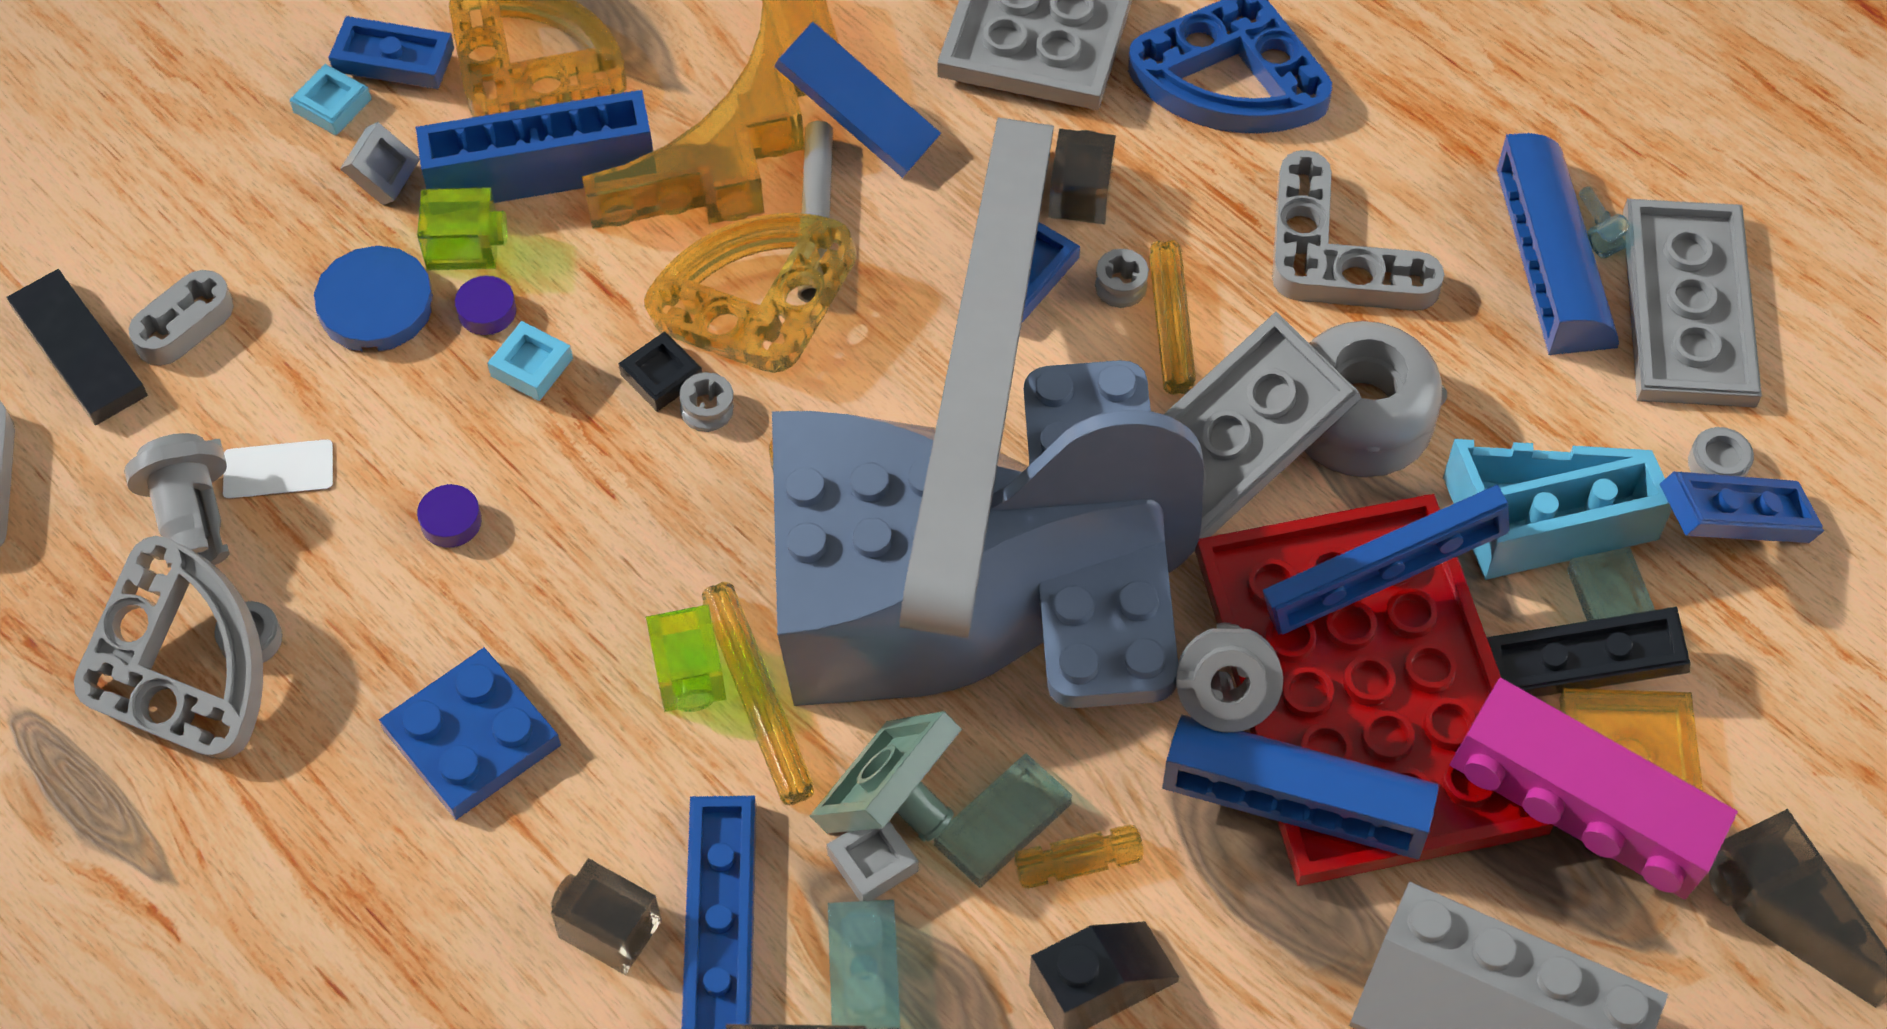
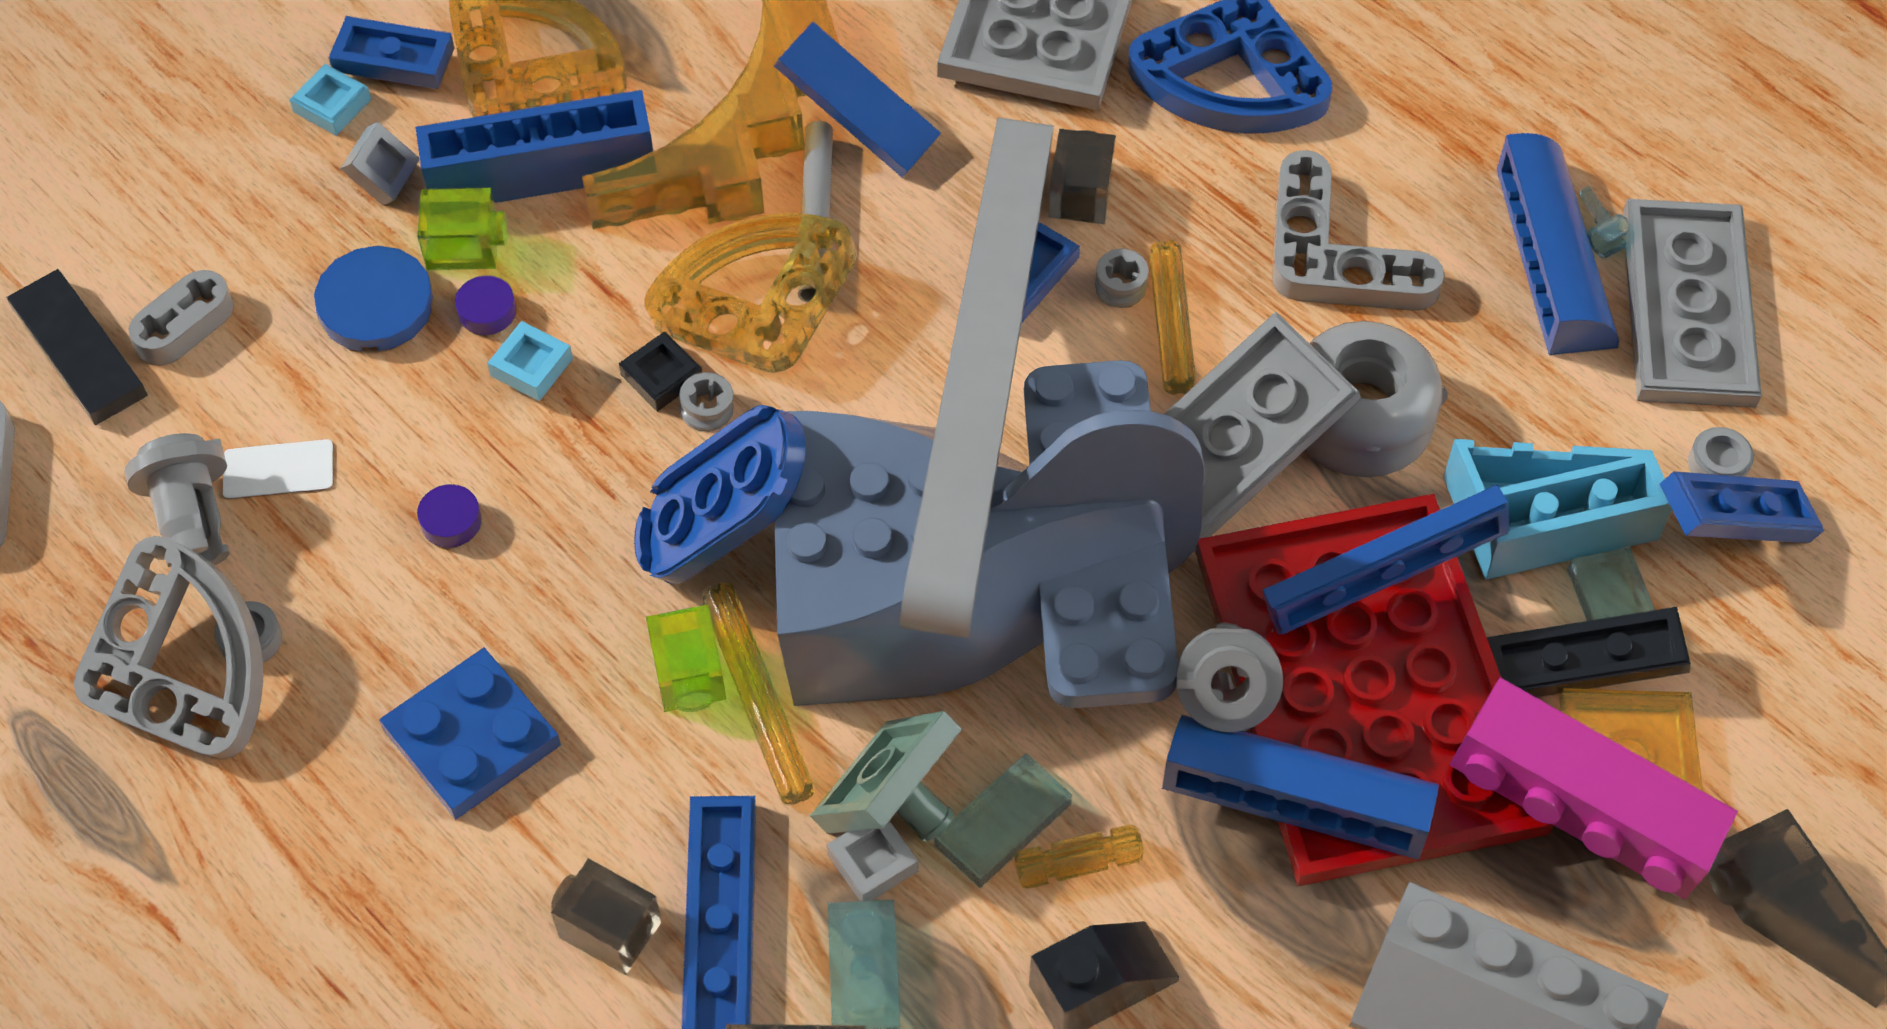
none -> blue tile [634,405,806,584]

